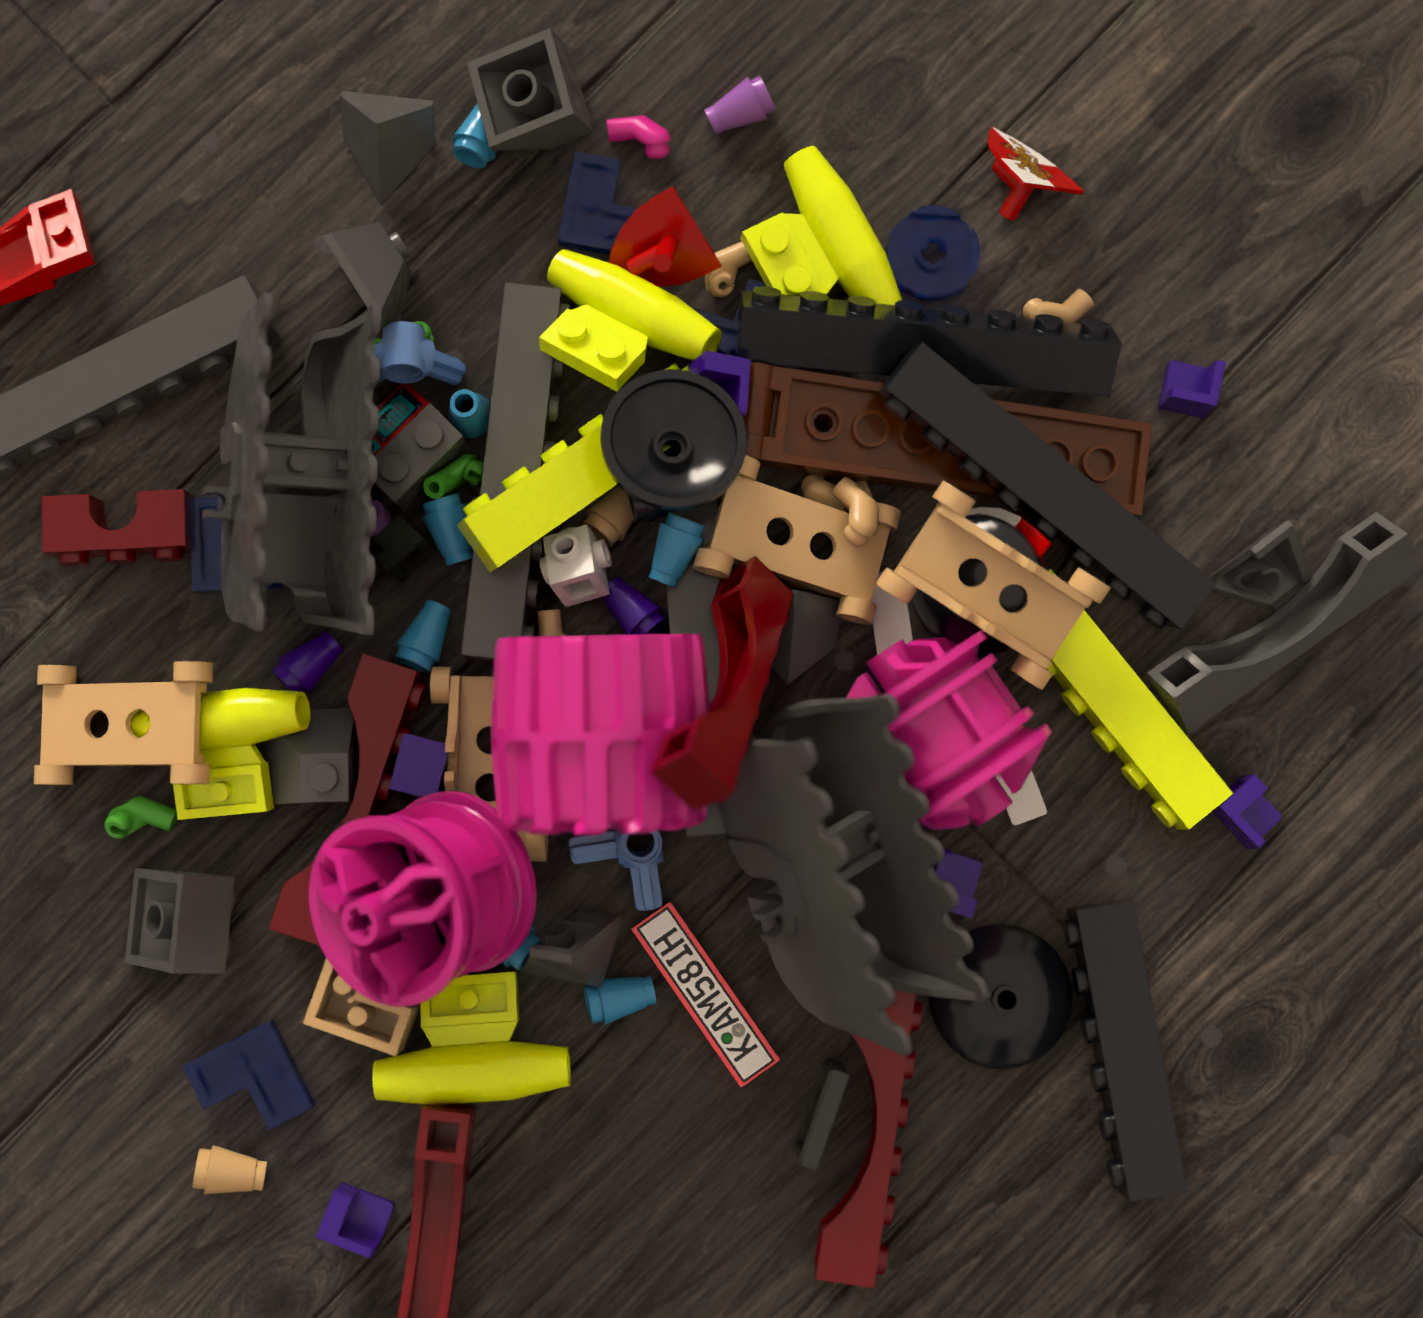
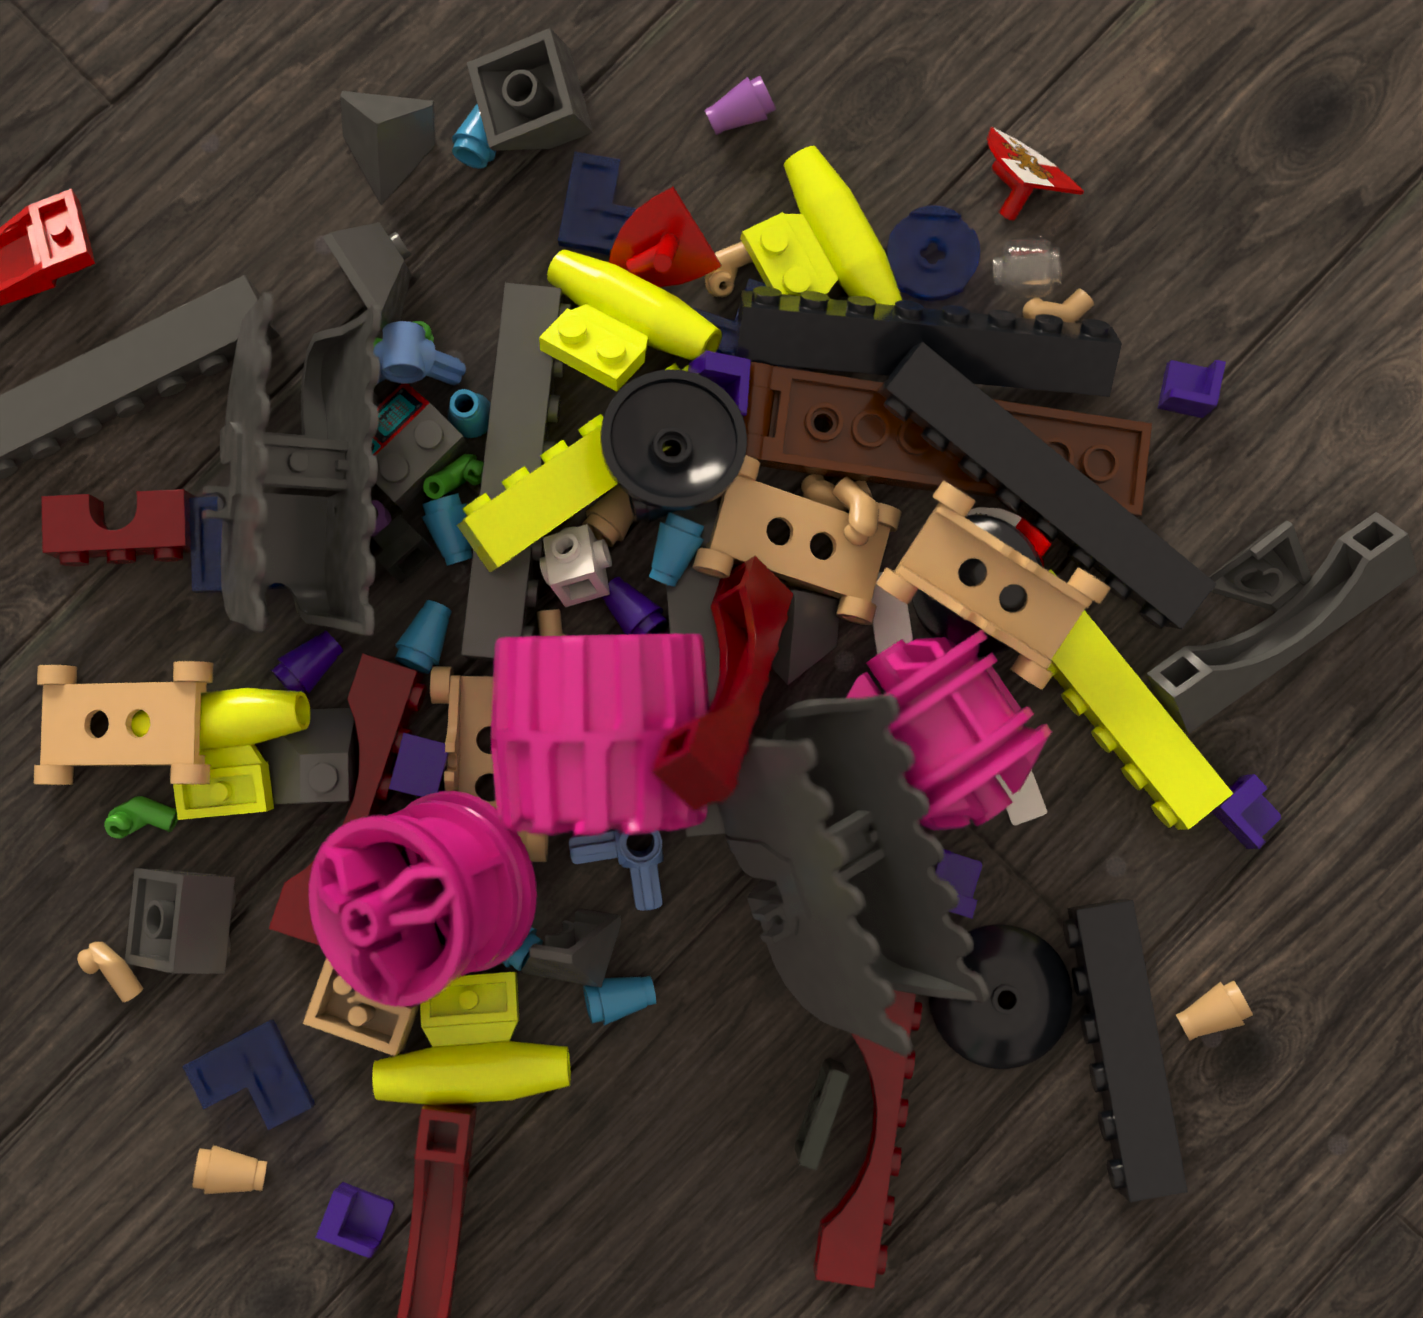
dark pink arm [606,116,671,159] -> none
tile [631,901,780,1088] -> none
none -> tan arm [77,942,143,1002]
none -> clear head [993,236,1062,300]
none -> tan cone [1176,980,1253,1041]

